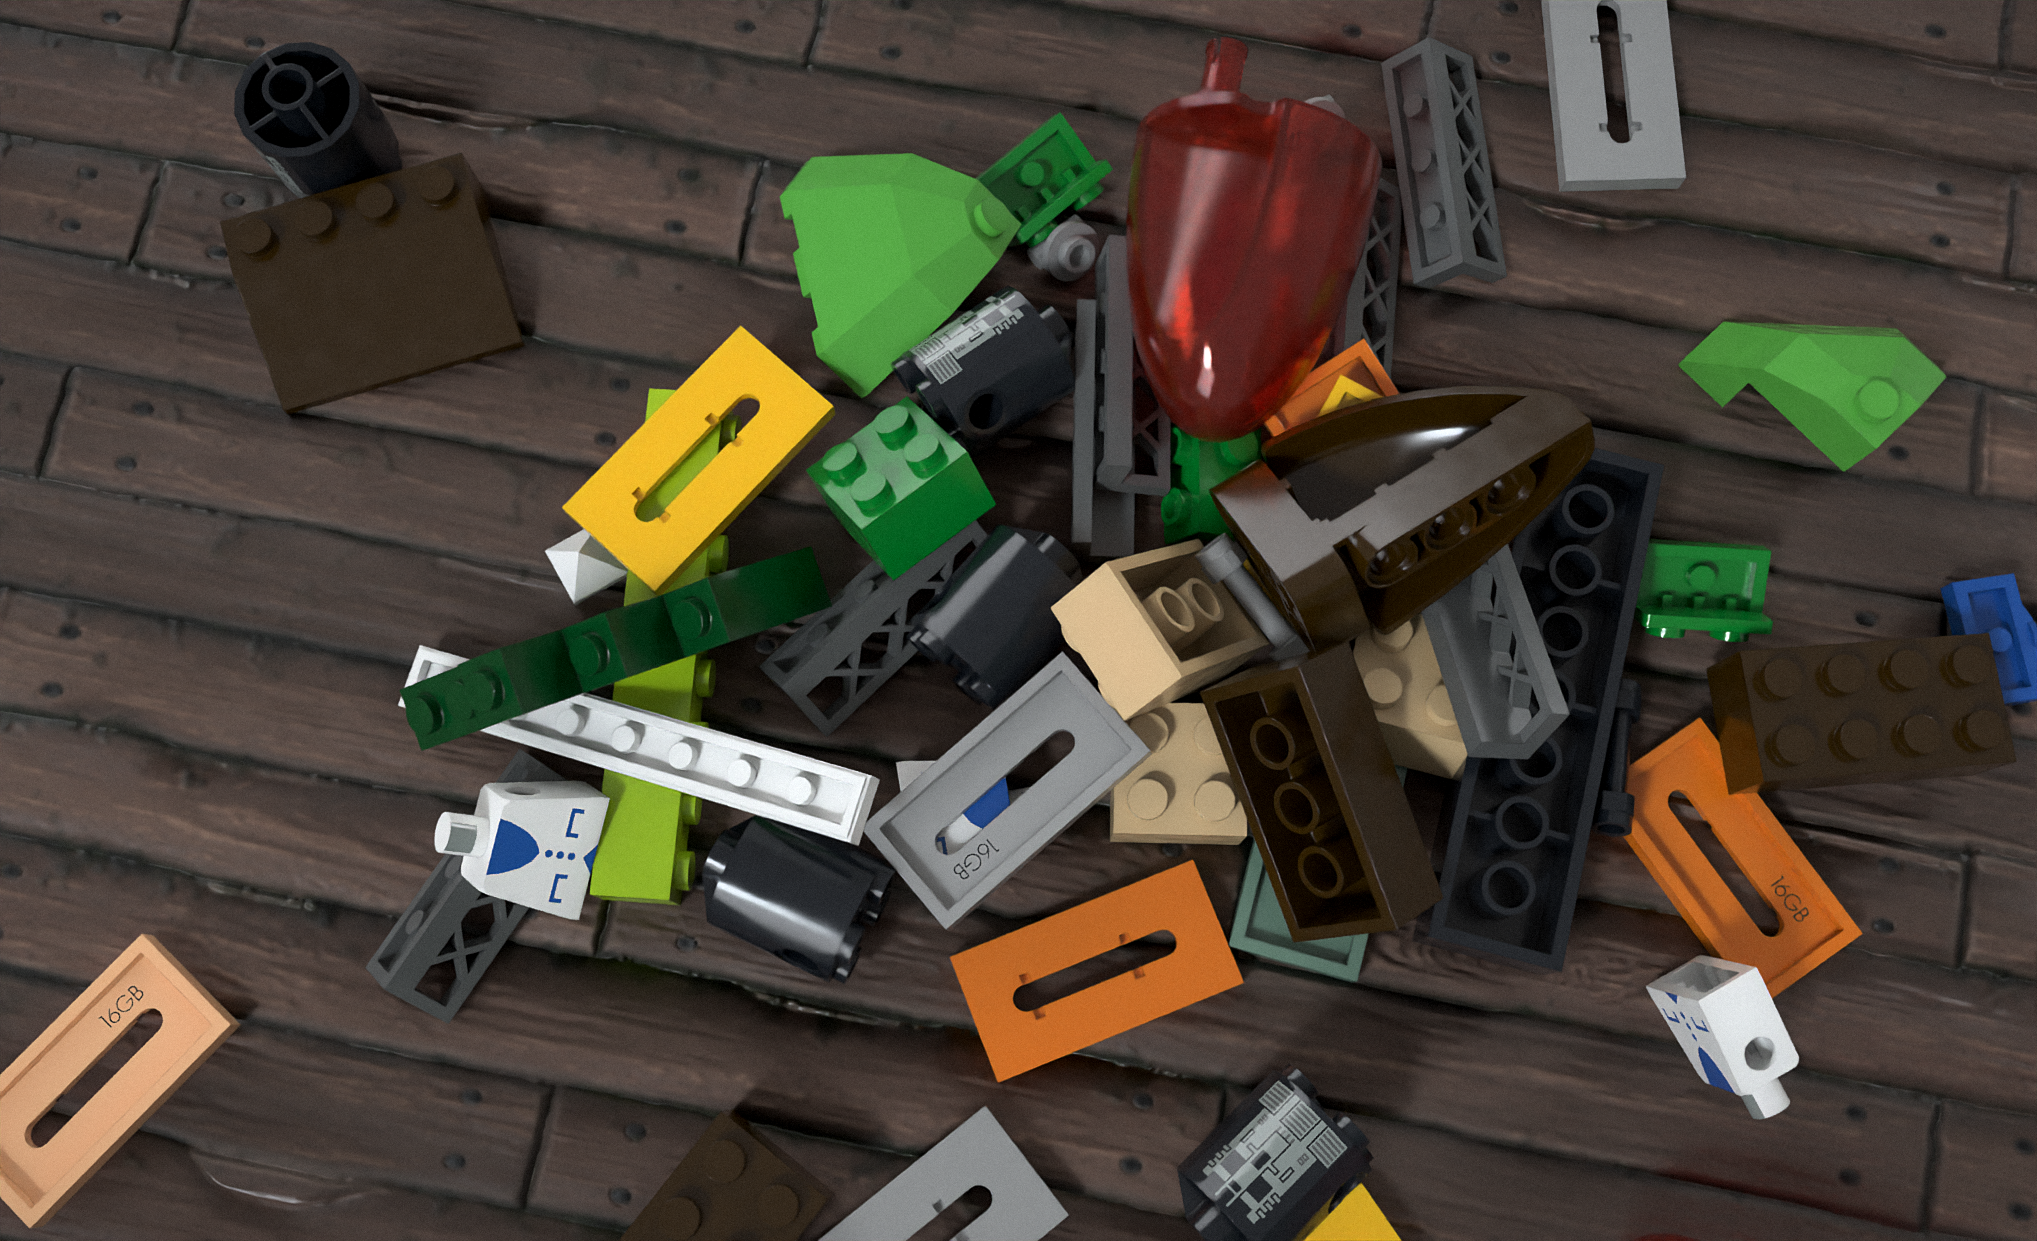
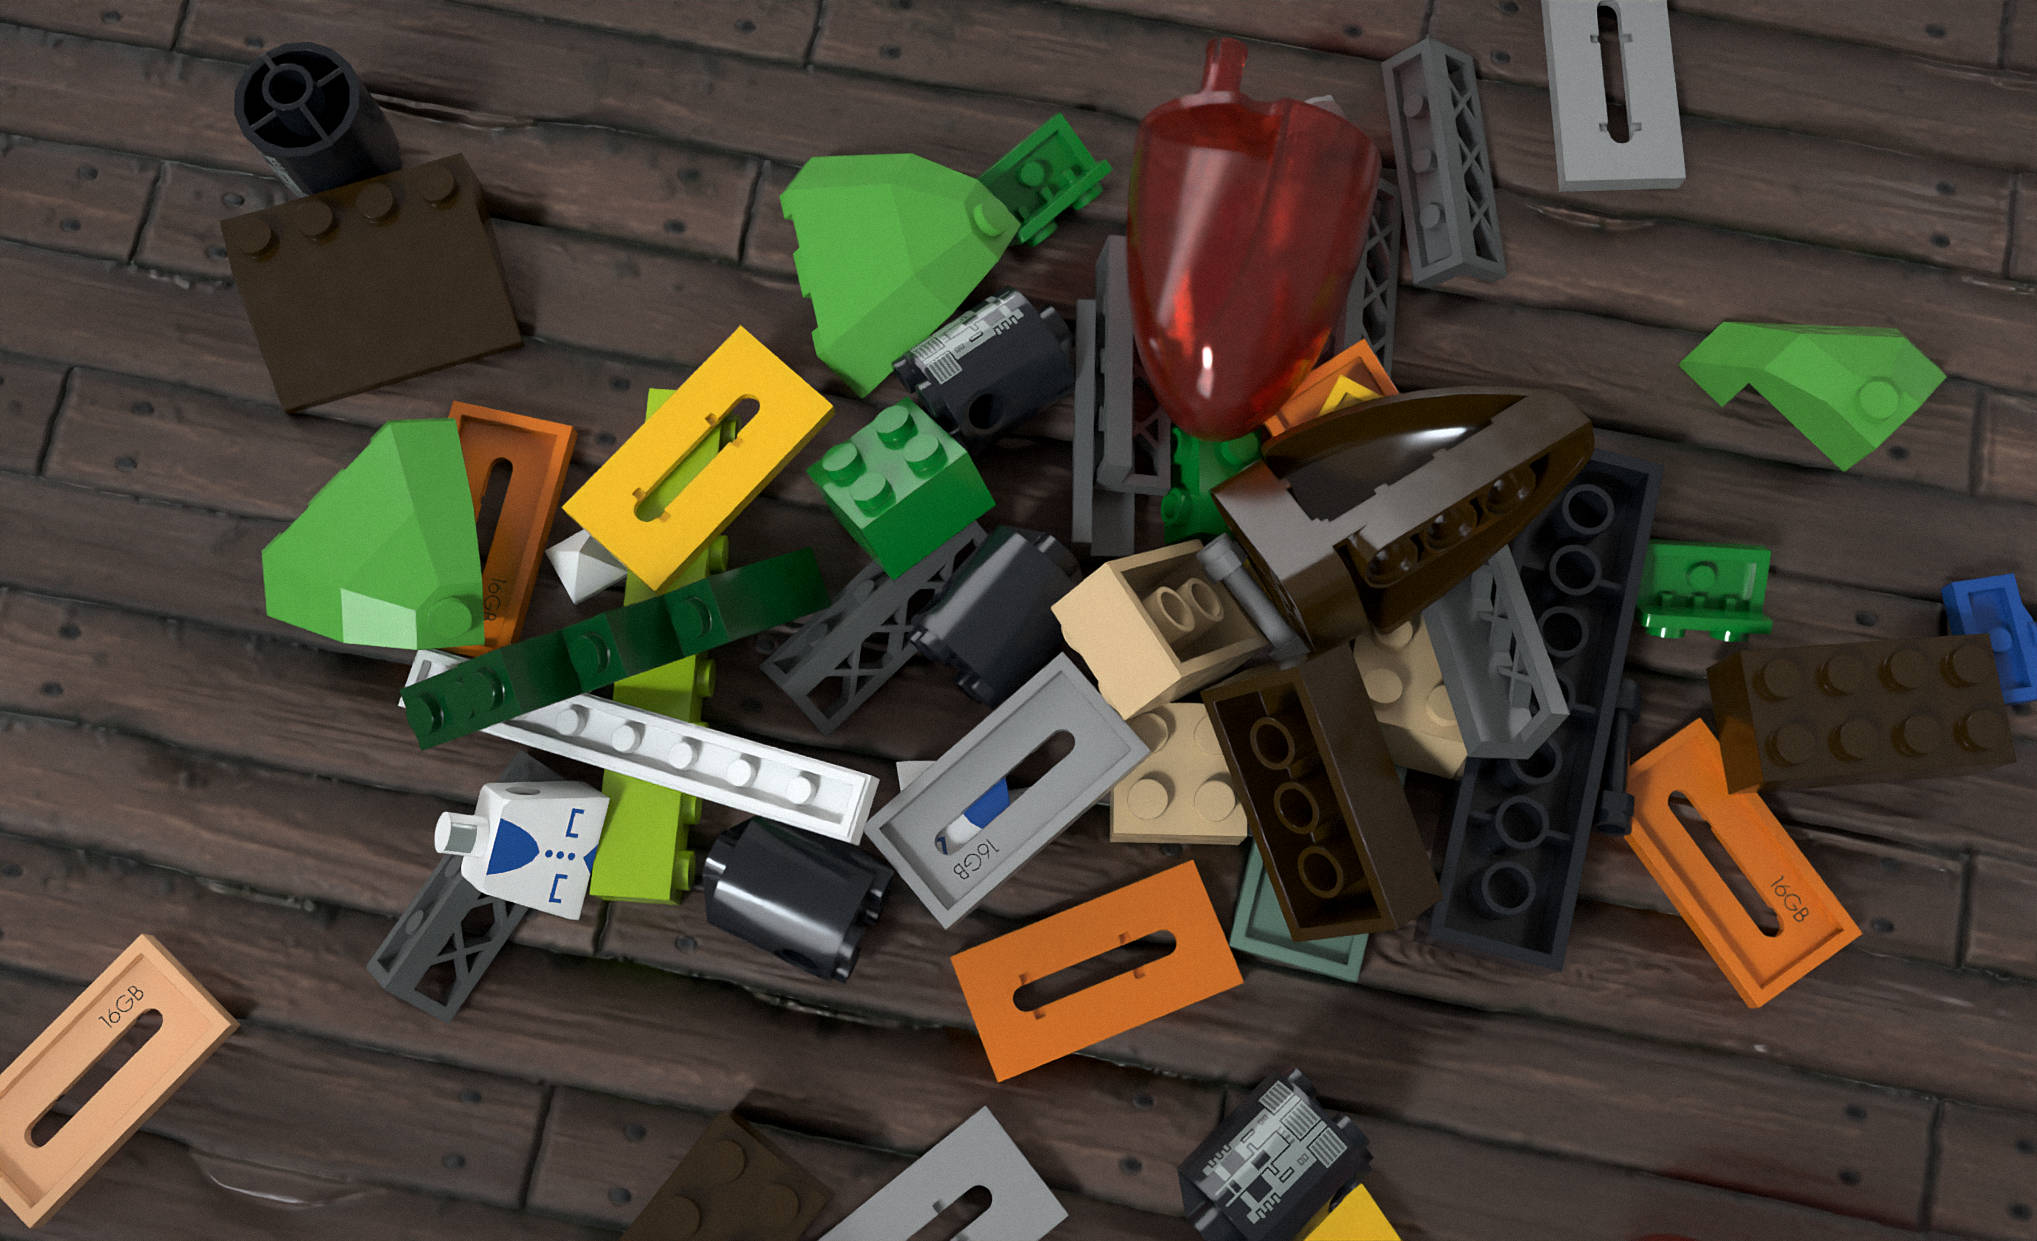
light grey plate [1027,214,1099,281] -> none
white torso [1646,954,1799,1119] -> none
none -> bright green brick [262,418,485,650]
none -> orange piece [435,400,578,659]

